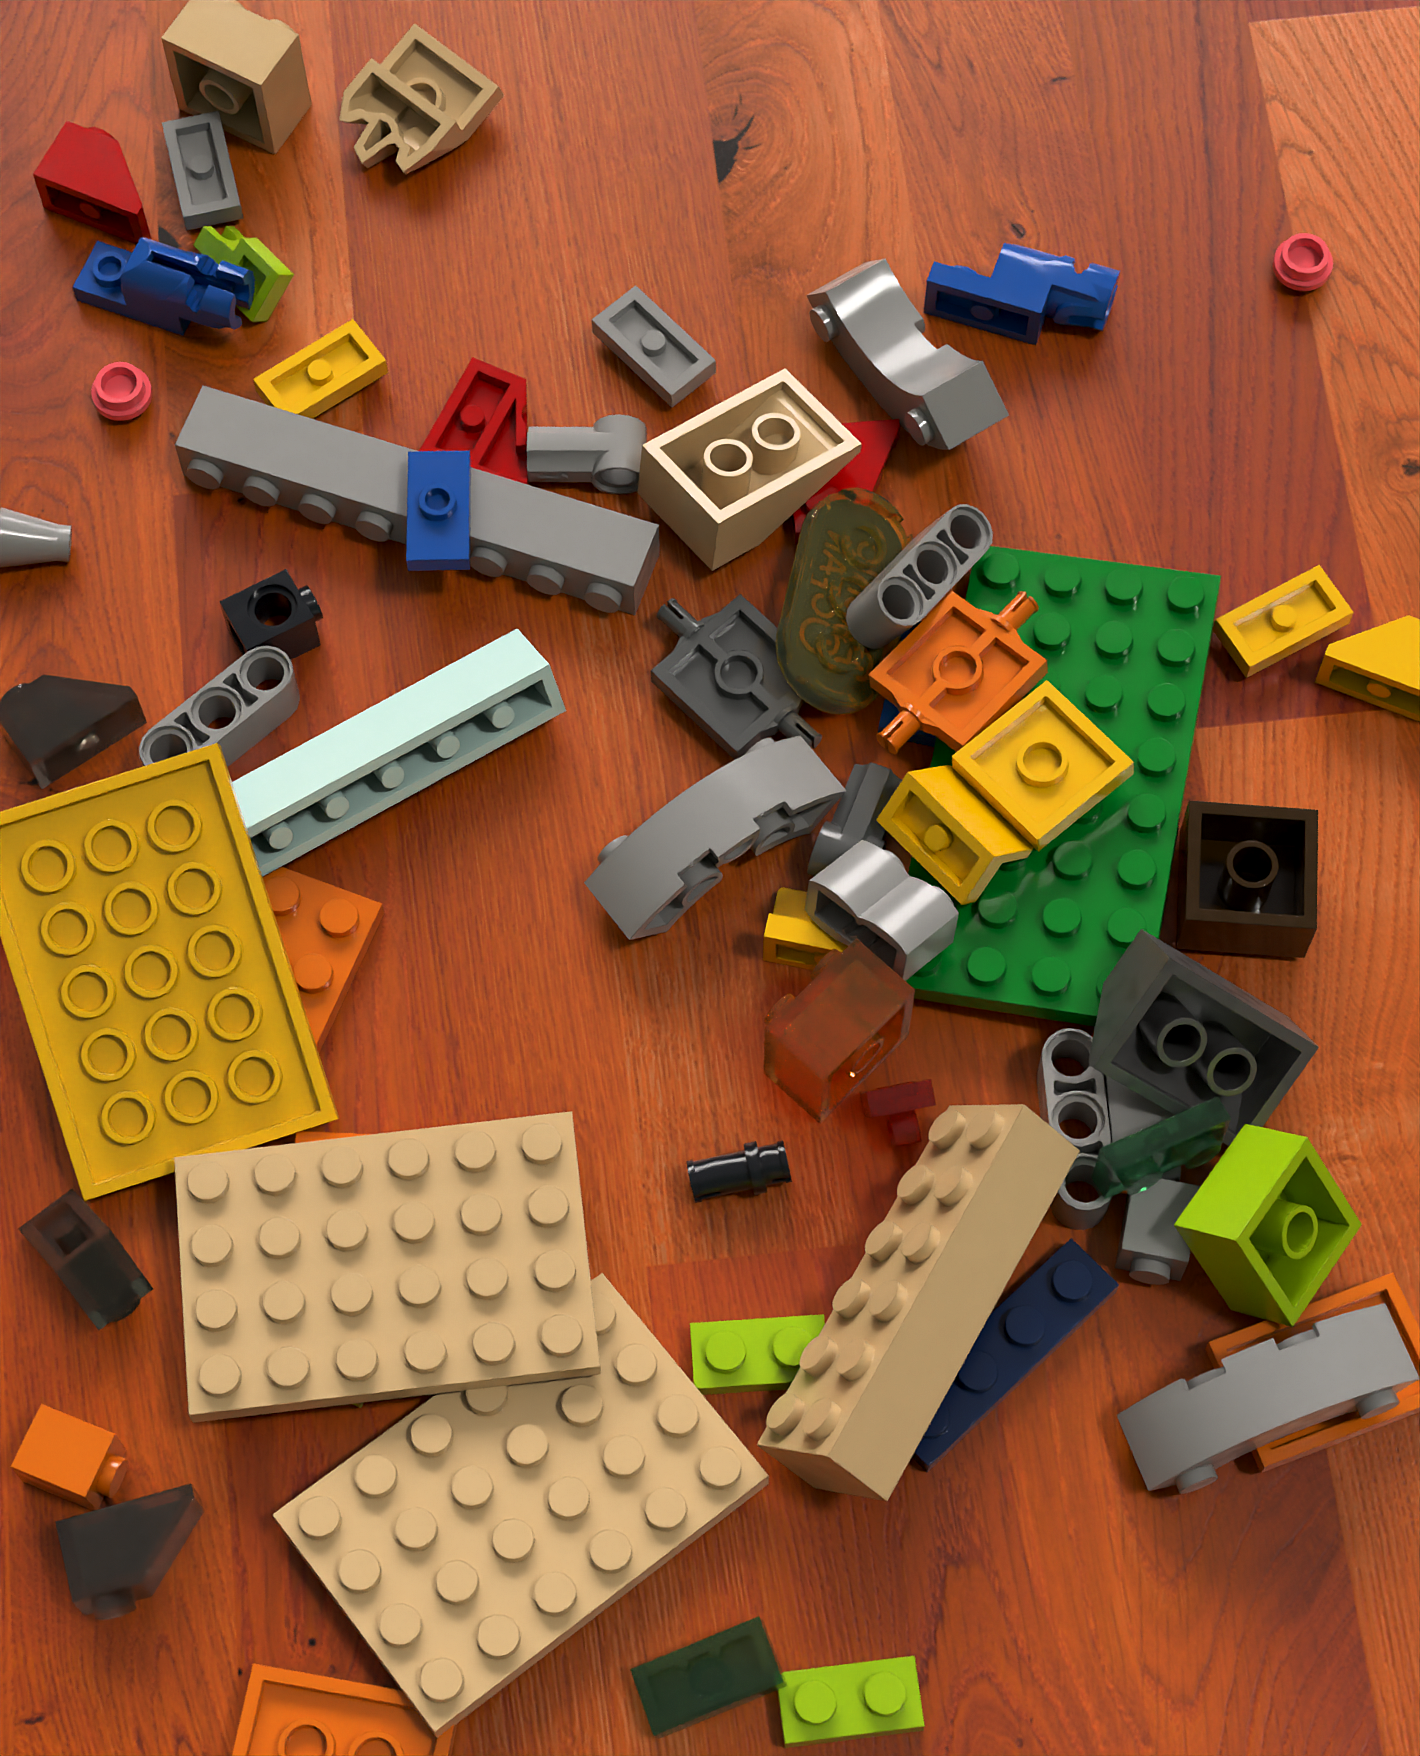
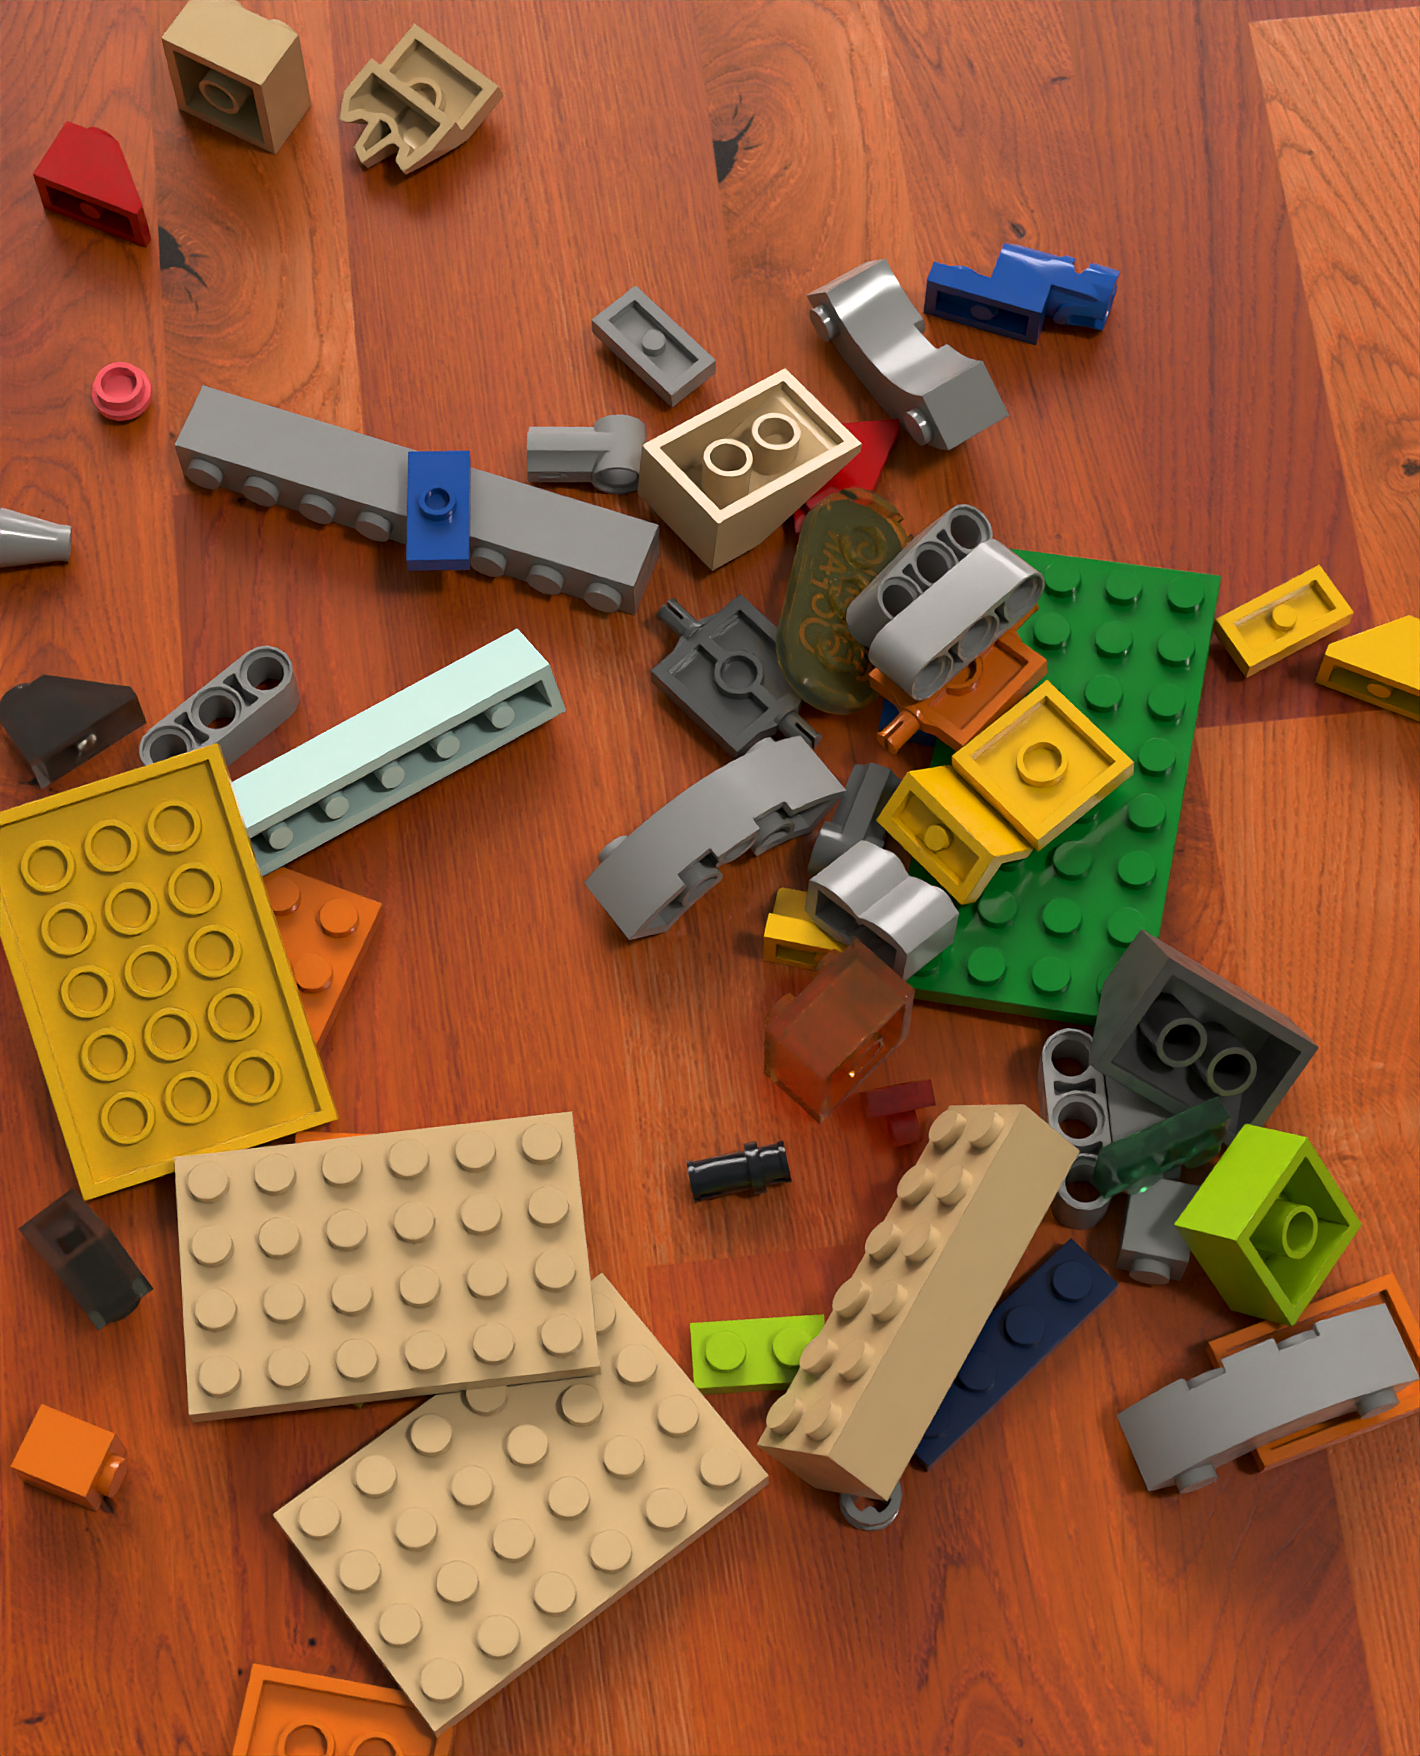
clear smoke slope [55,1483,204,1620] -> none
blue plate [72,237,255,336] -> none
light grey plate [162,111,244,231] -> none
lime plate [193,226,294,322] -> none
black brick [219,569,323,660] -> none
yellow plate [253,319,388,419] -> none
red wing [419,357,528,485] -> none
clear green plate [630,1616,788,1739] -> none
lime plate [776,1656,925,1748] -> none
dark brown brick [1176,801,1318,958] -> none
coral plate [1273,233,1333,291] -> none
none -> light grey bush [839,1481,902,1532]
none -> light grey beam [868,539,1045,701]

